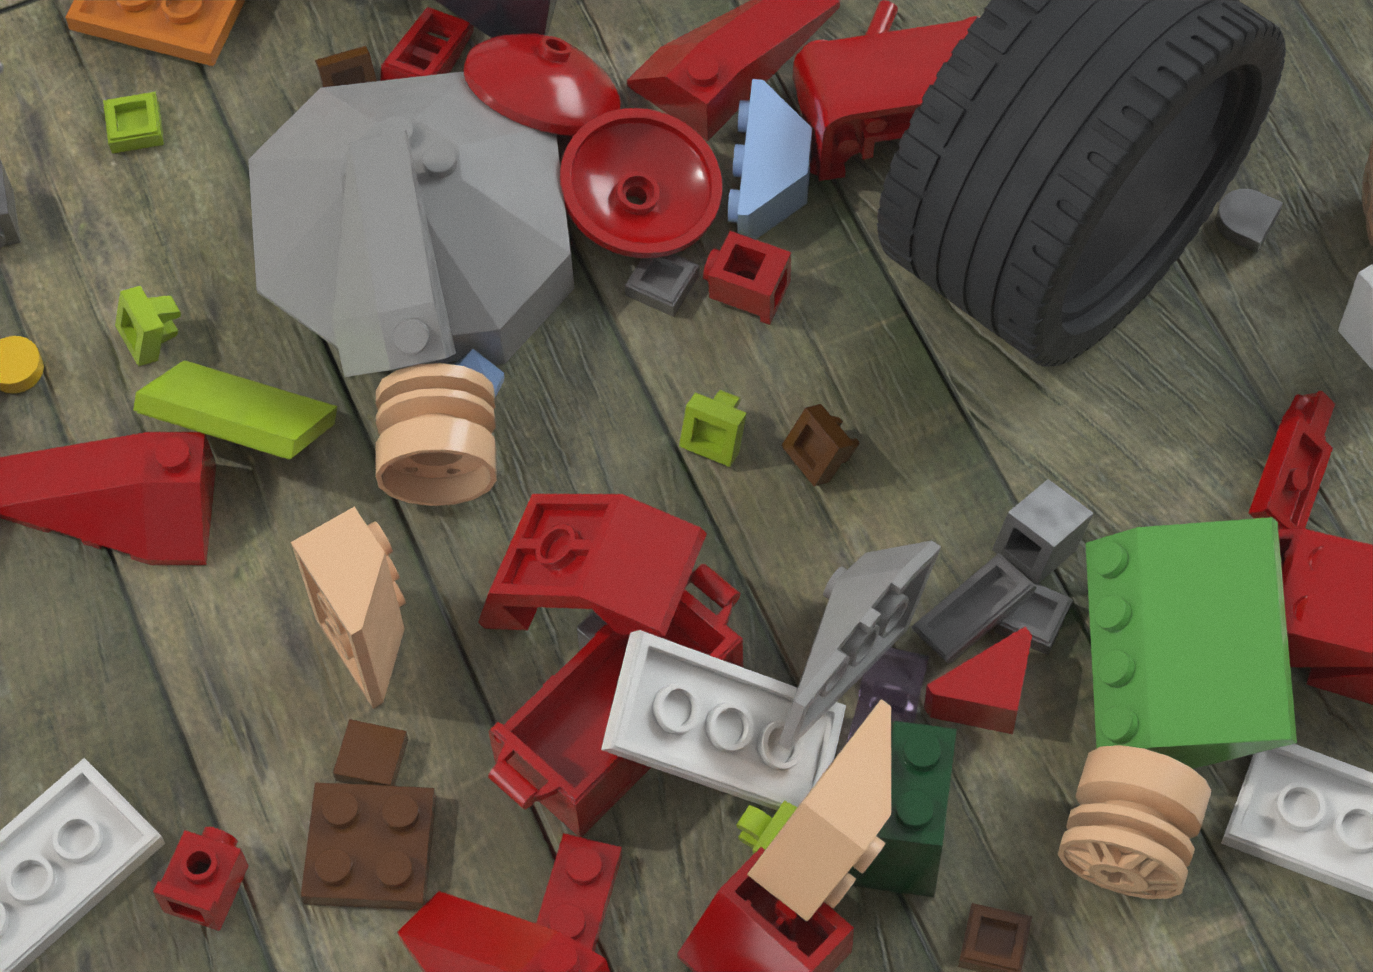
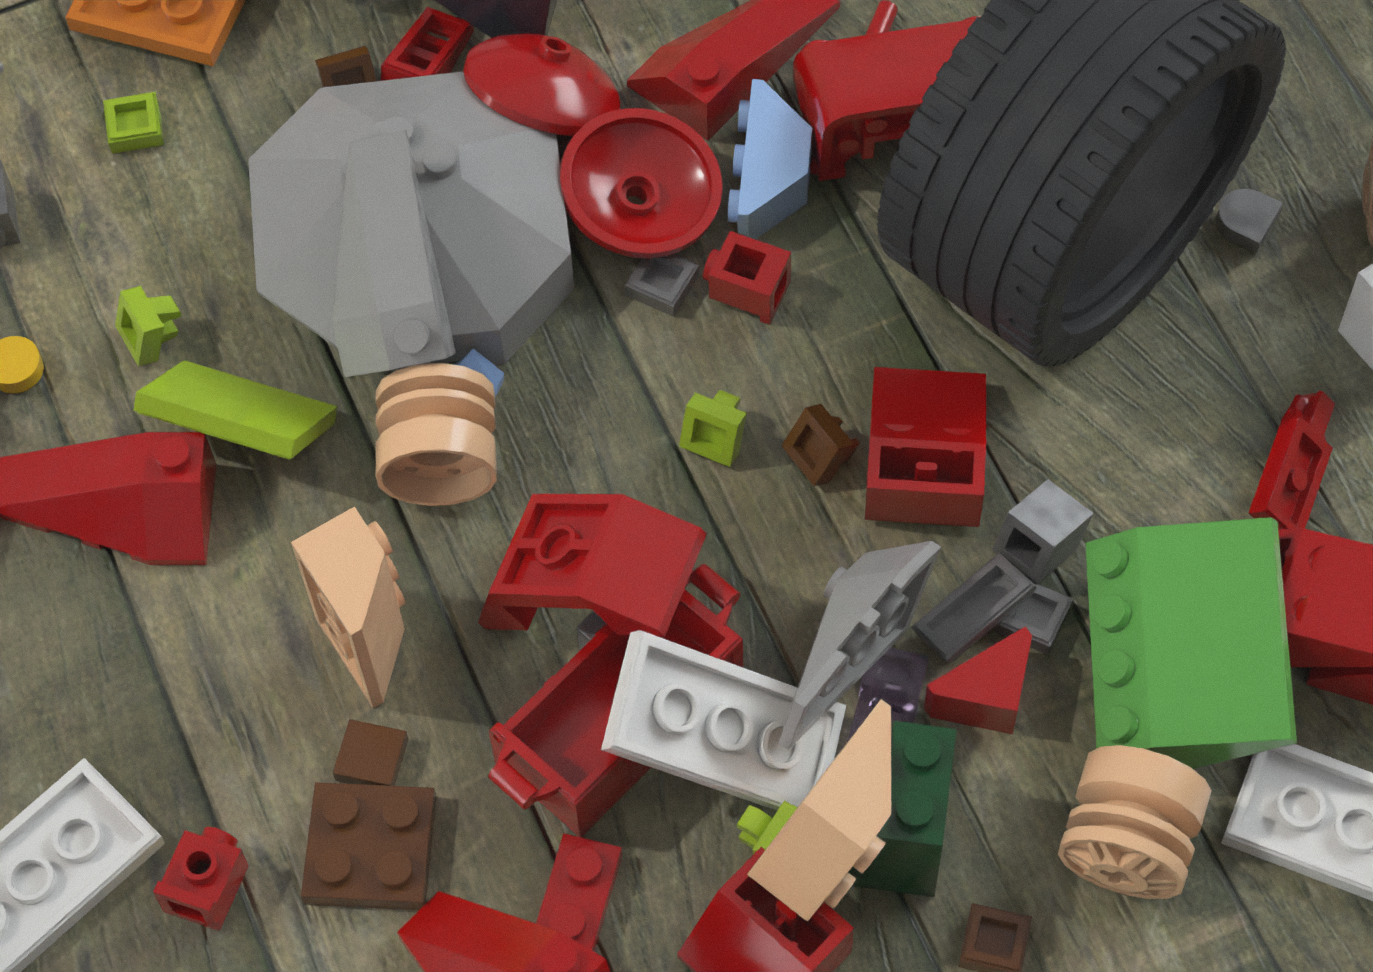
none -> red slope [864,367,986,527]

